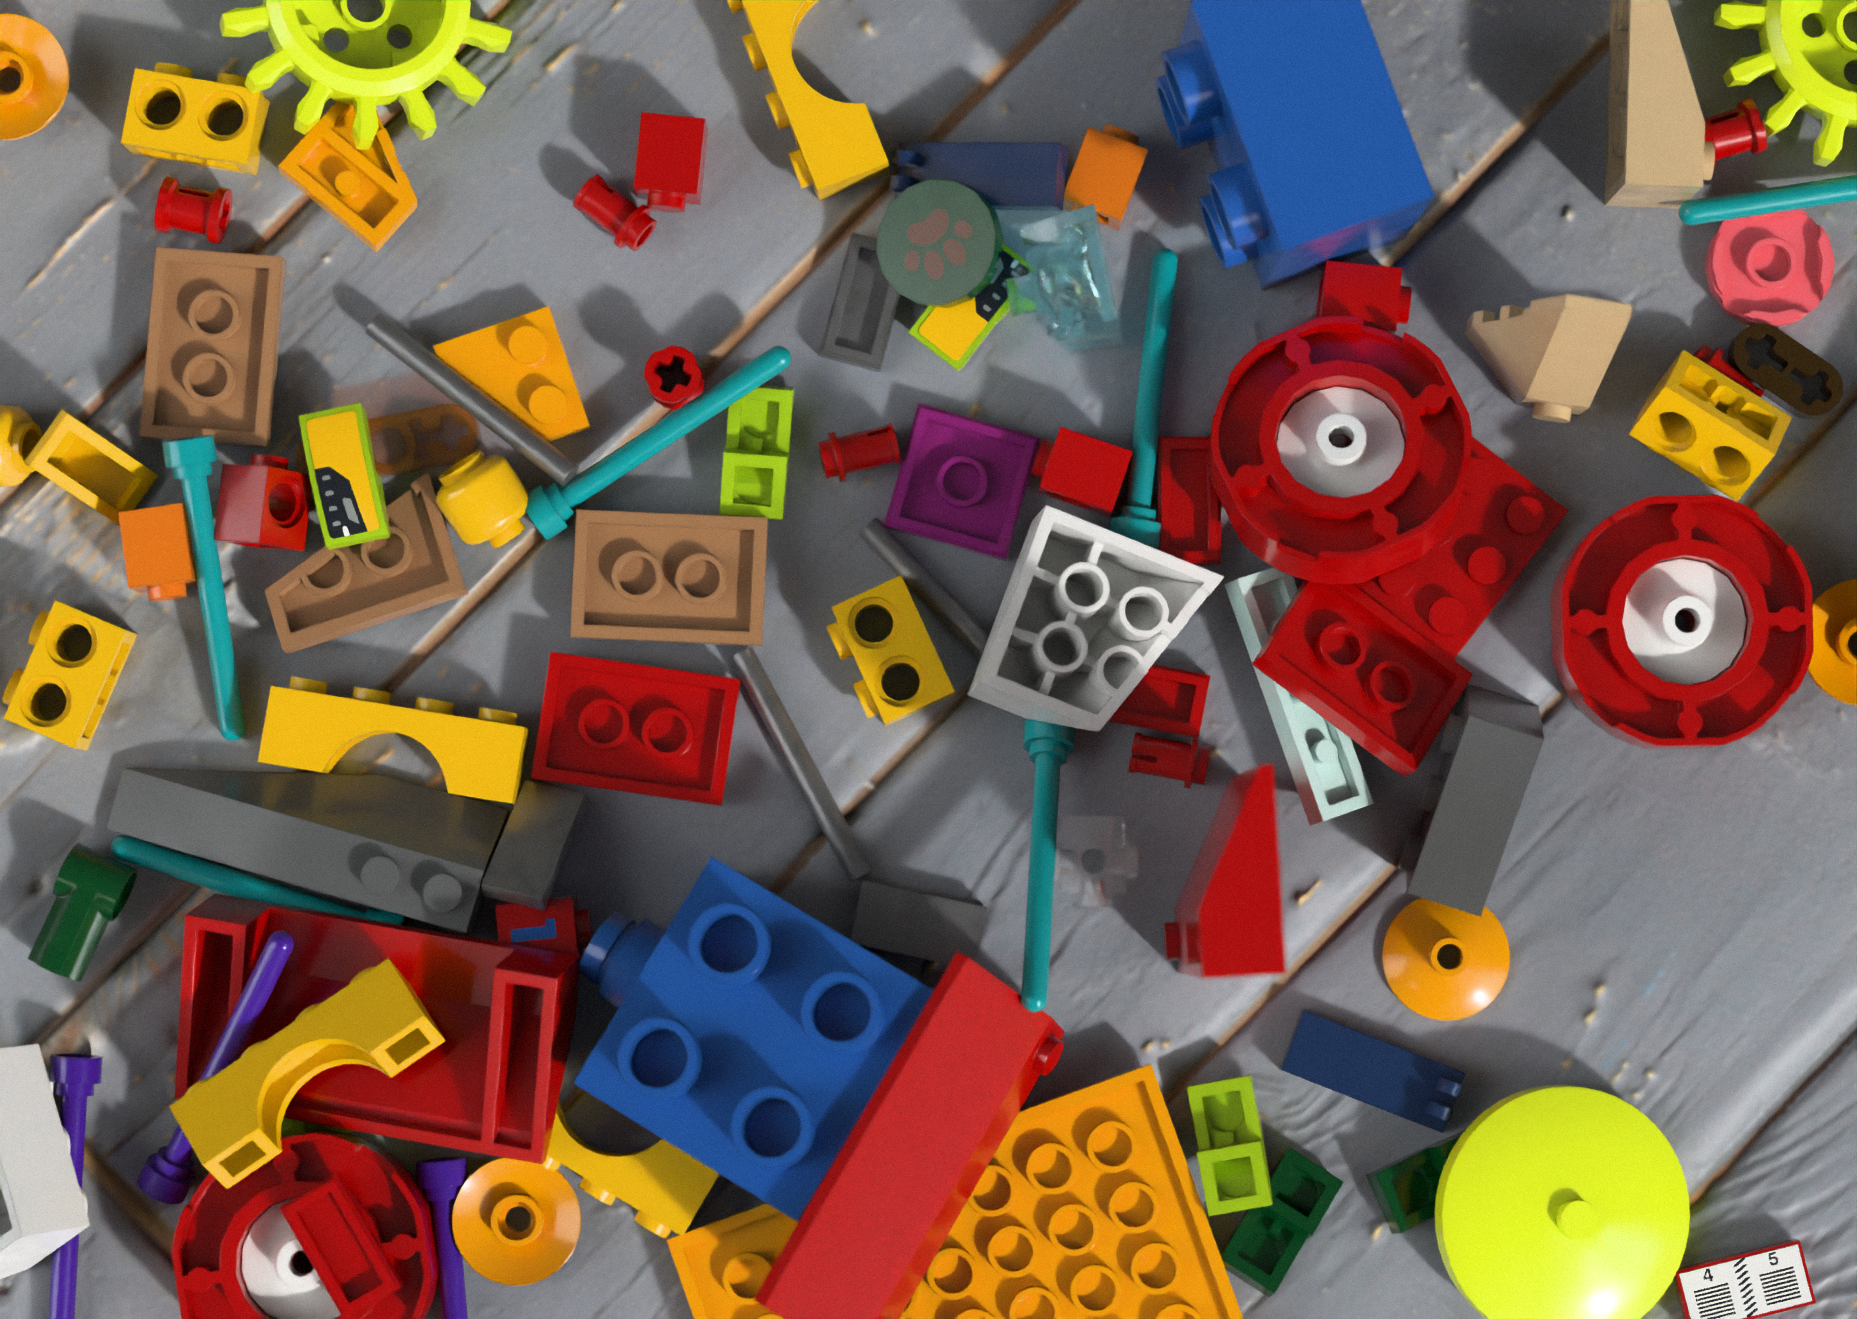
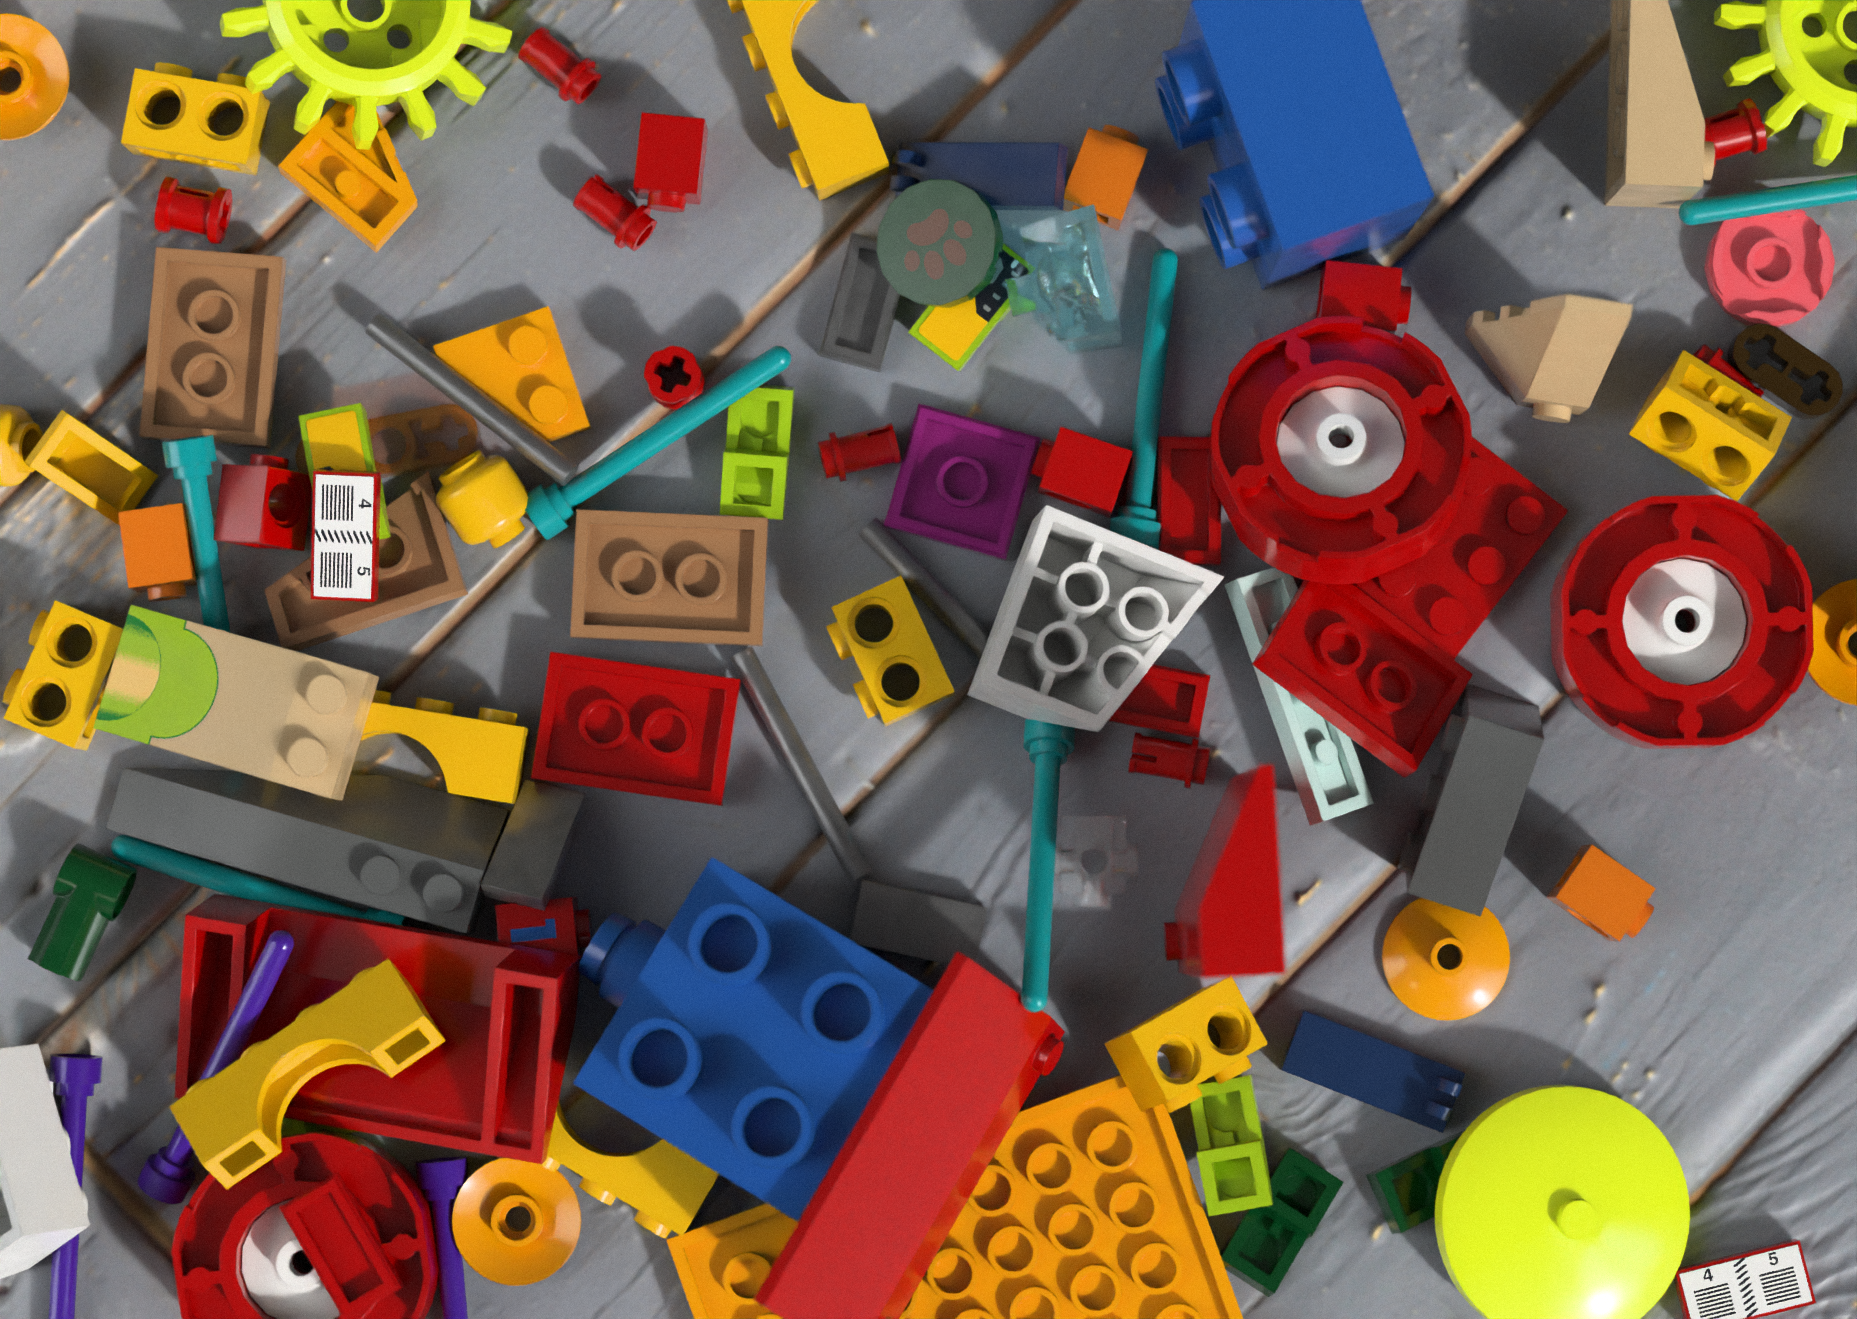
none -> tan slope [93,605,379,801]
none -> white tile [310,469,381,602]
none -> red pin [518,27,601,104]
none -> yellow brick [1104,977,1268,1113]
none -> orange brick [1546,844,1656,942]

